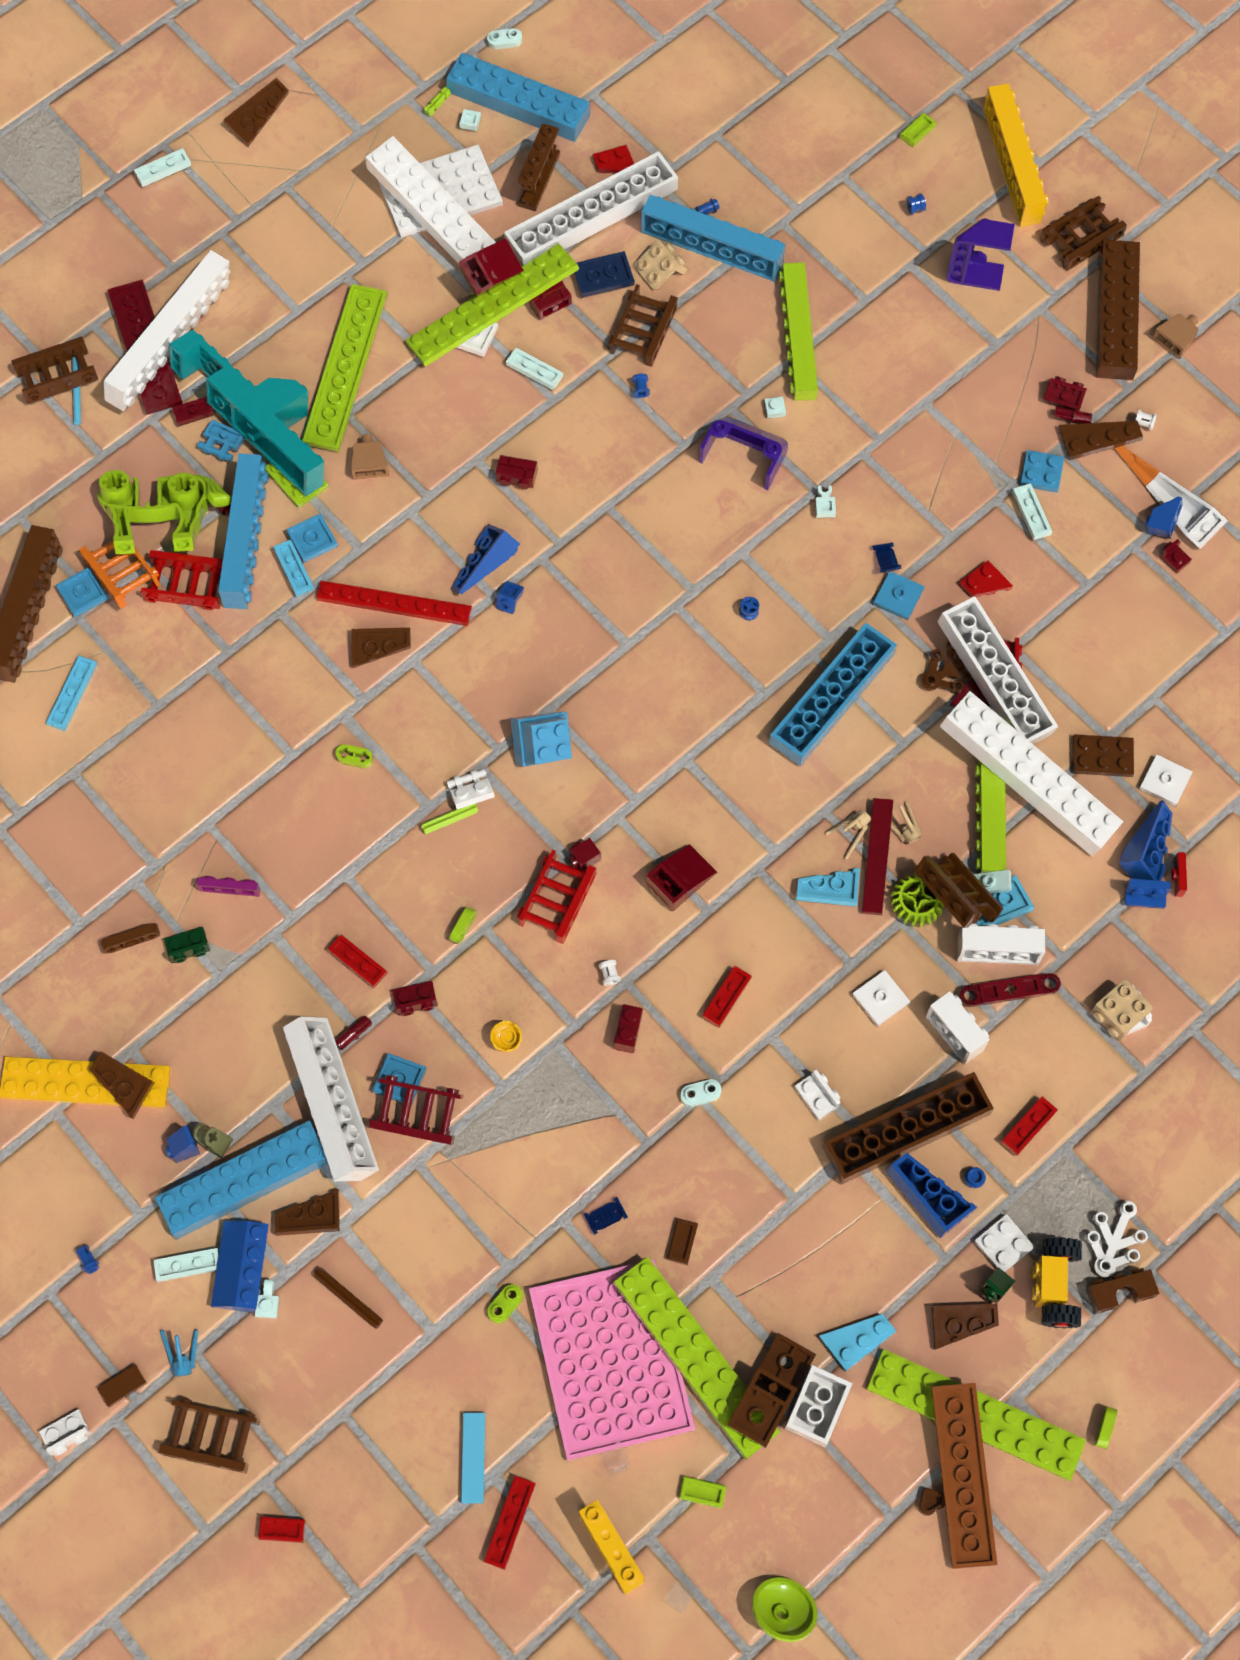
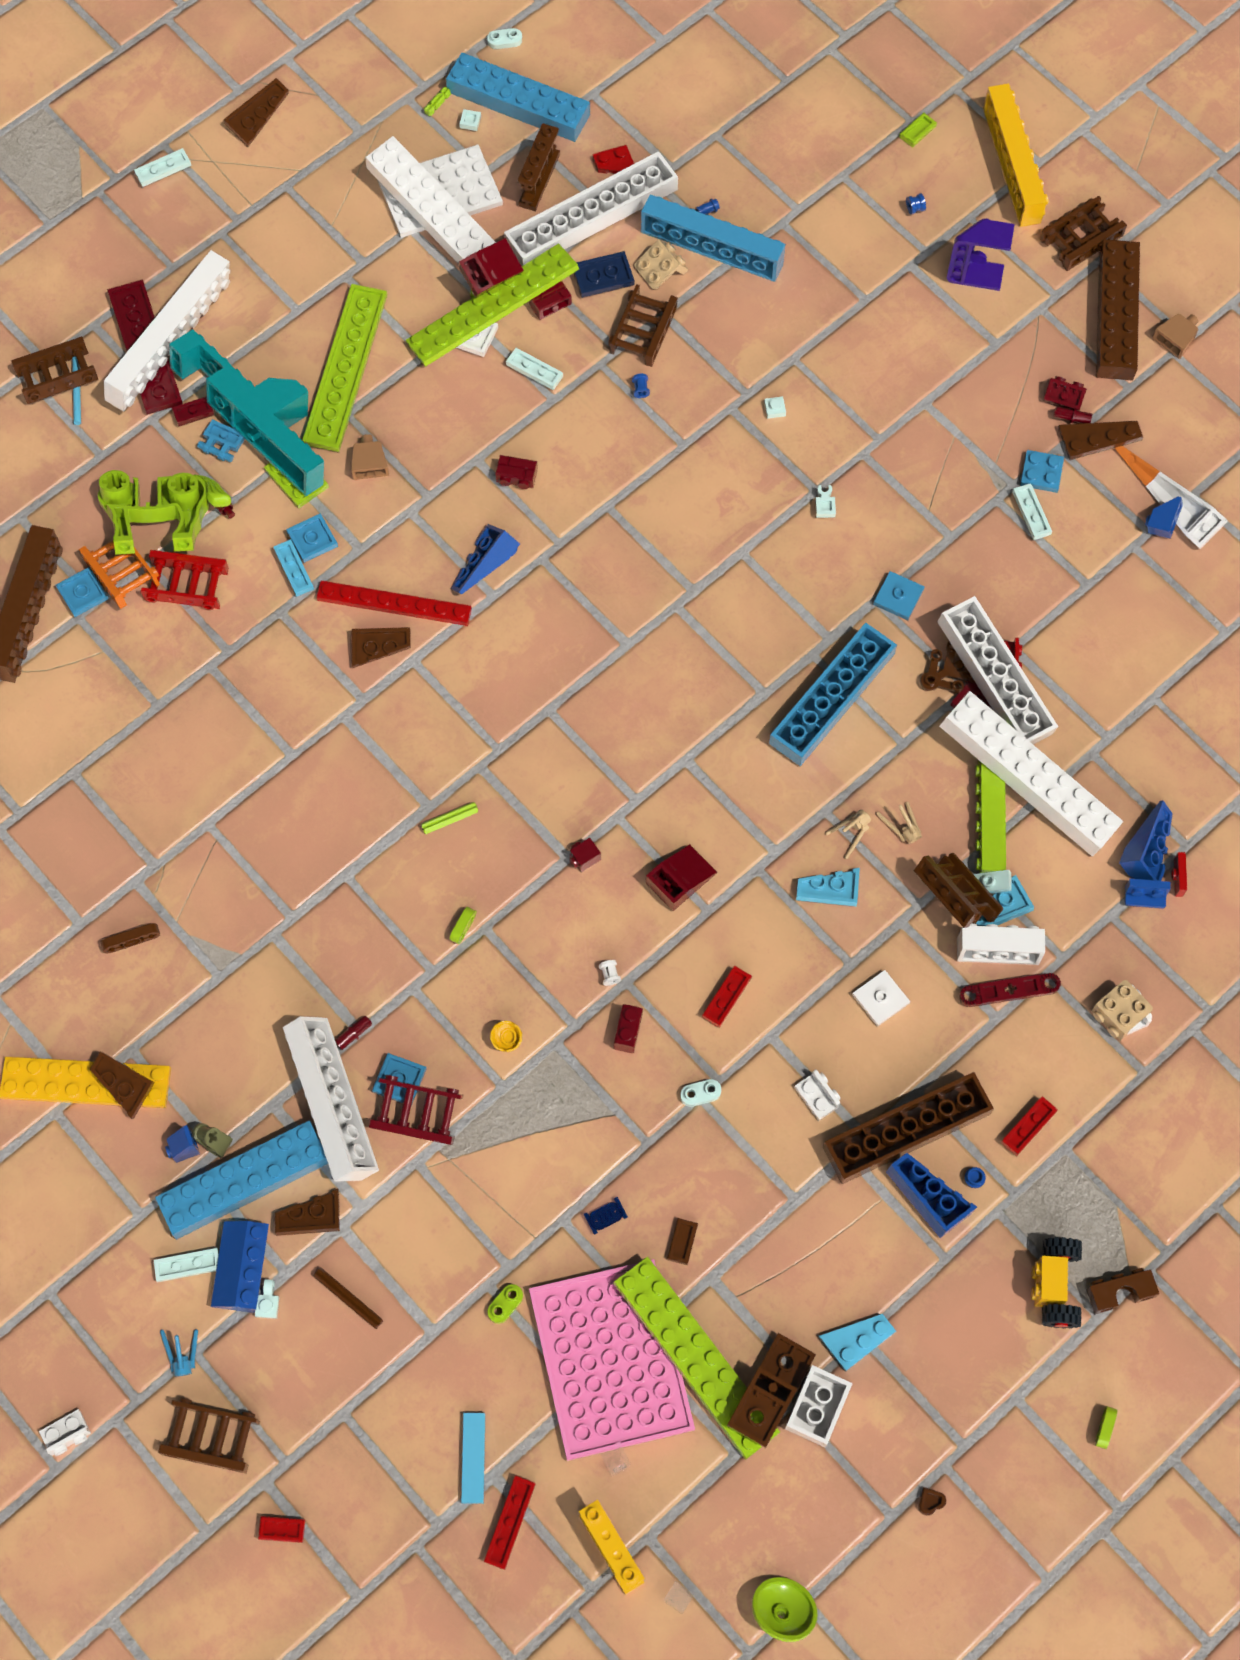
medium azure tile [46,655,97,731] -> none
blue pin [76,1245,99,1274] -> none
reddish brown tile [98,1364,147,1407] -> none
dark green bracket [164,927,211,963] -> none
magenta plate [196,876,261,897] -> none
dark azure brick [218,453,269,609] -> none
red plate [328,934,388,988] -> none
lime beam [336,744,373,768] -> none
dark red bracket [392,981,438,1016] -> none
white plate [446,769,495,809] -> none
blue bracket [496,581,524,614] -> none
dark azure piece [511,711,572,767] -> none
red fence [517,849,597,944] -> none
lime tile [679,1476,727,1509] -> none
dark purple windscreen [699,416,788,490] -> none
blue wheel [740,597,760,621] -> none
lime brick [779,262,818,401] -> none
dark red tile [862,798,894,915] -> none
lime plate [867,1349,1086,1482] -> none
clear blue piece [872,542,901,572] -> none
lime gear [891,873,945,927] -> none
white brick [926,991,990,1065] -> none
dark orange plate [931,1383,998,1569] -> none
reddish brown wing [932,1304,999,1350] -> none
red wing [959,560,1013,598] -> none
white plate [974,1214,1035,1272] -> none
dark green slope [980,1267,1015,1304] -> none
reddish brown plate [1073,734,1134,777] -> none
white plant [1086,1201,1148,1278] -> none
white bush [1135,409,1157,430] -> none
white plate [1139,754,1193,807] -> none
dark red bracket [1161,539,1192,574] -> none

